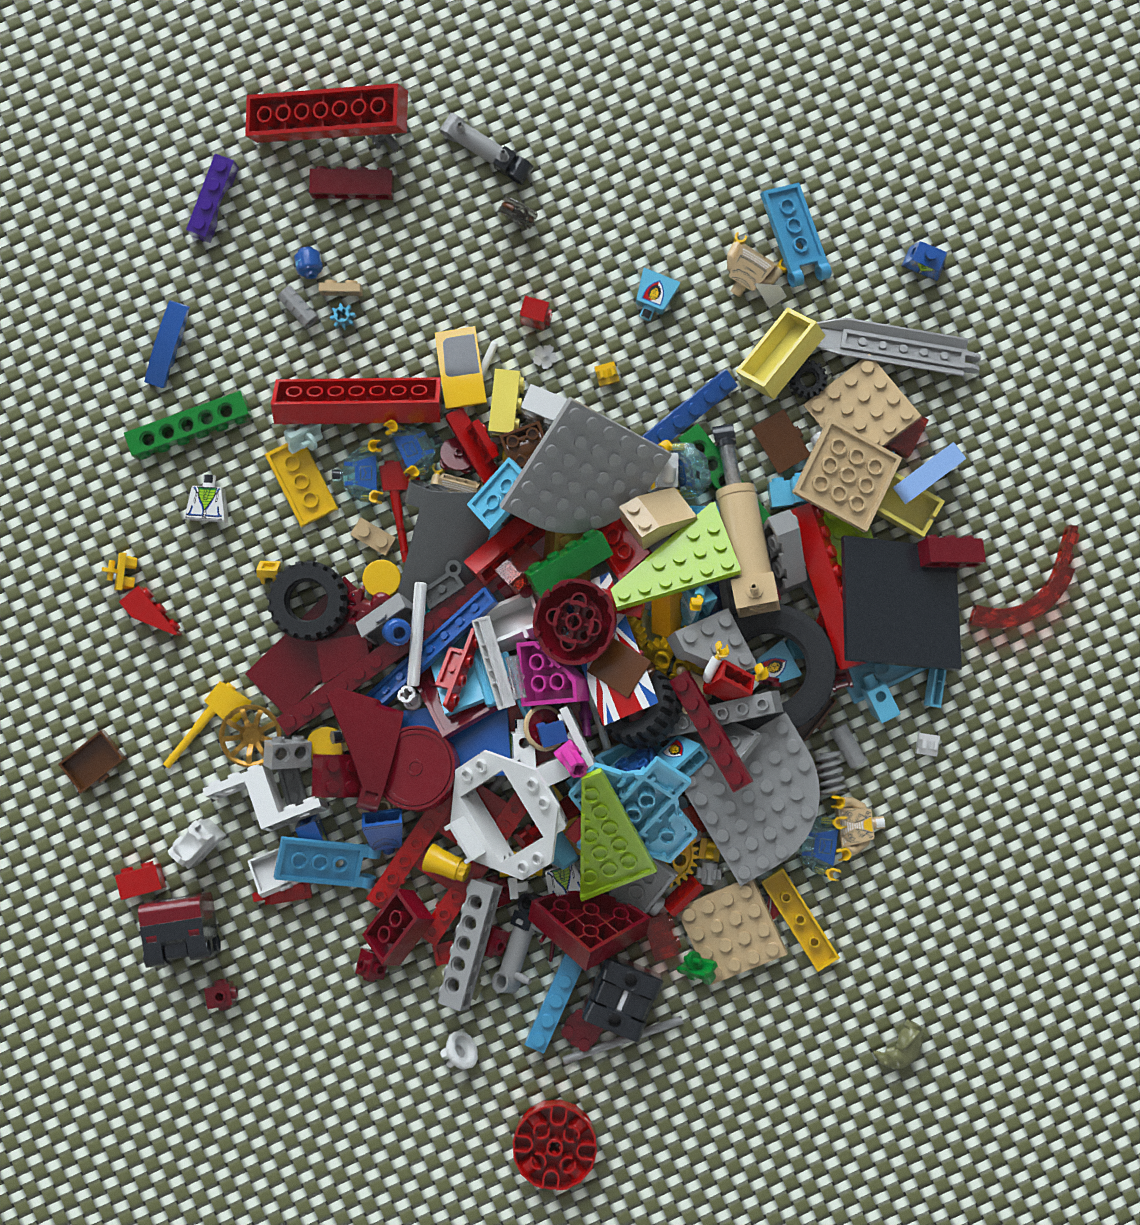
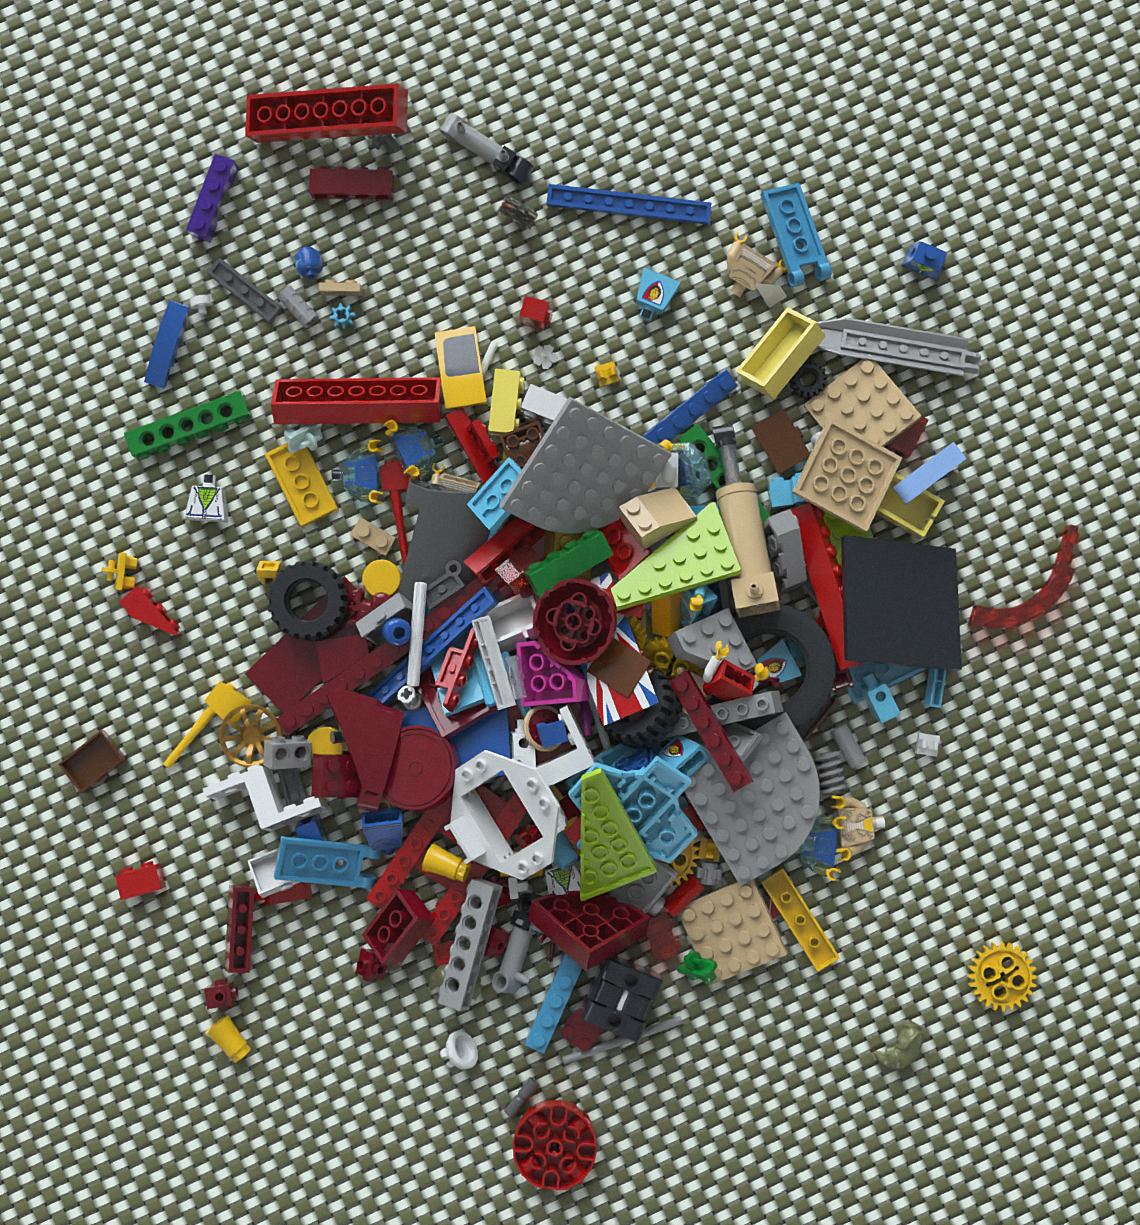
black piece [138,892,221,968] -> none
white brick [168,818,226,869] -> none
piece [440,438,472,474] -> none
dark pink piece [553,739,588,778] -> none
dark red brick [917,534,986,568] -> none
none -> white tile [189,295,212,315]
none -> yellow plant [205,1014,251,1063]
none -> dark grey tile [206,257,283,324]
none -> dark red brick [224,885,255,973]
none -> dark grey piece [504,1077,539,1119]
none -> blue plate [546,184,712,225]
none -> yellow gear [967,941,1038,1012]

